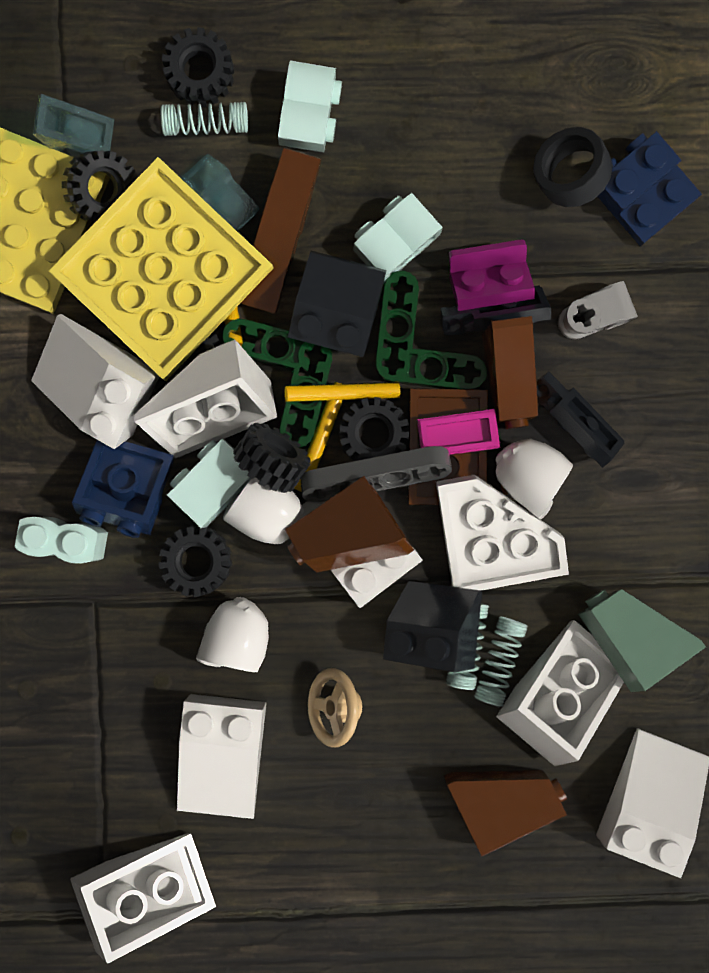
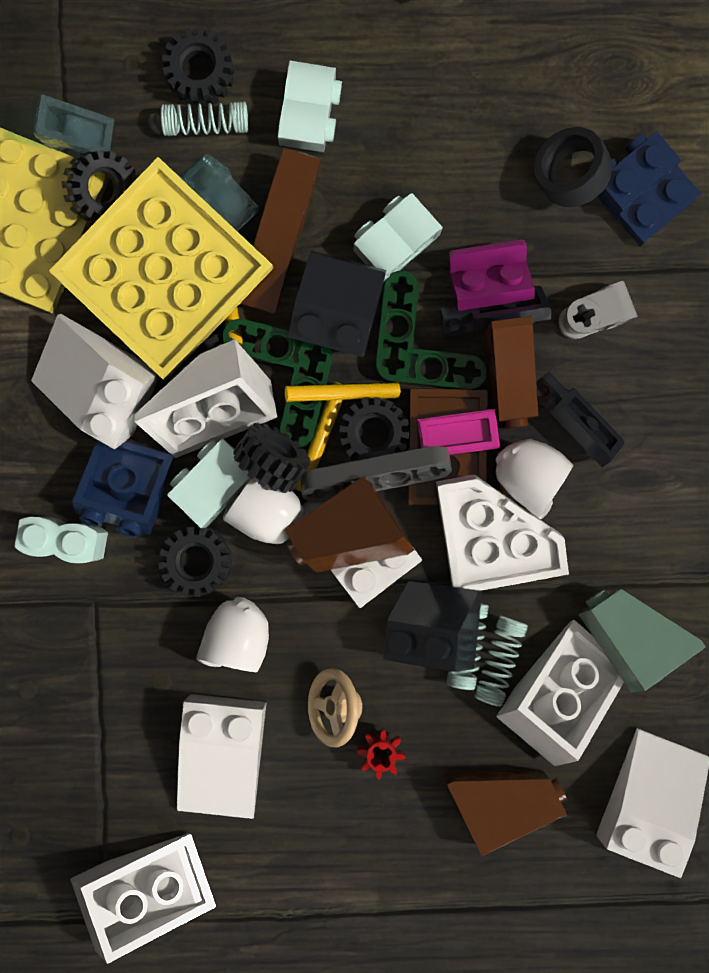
none -> red gear [357,727,406,779]

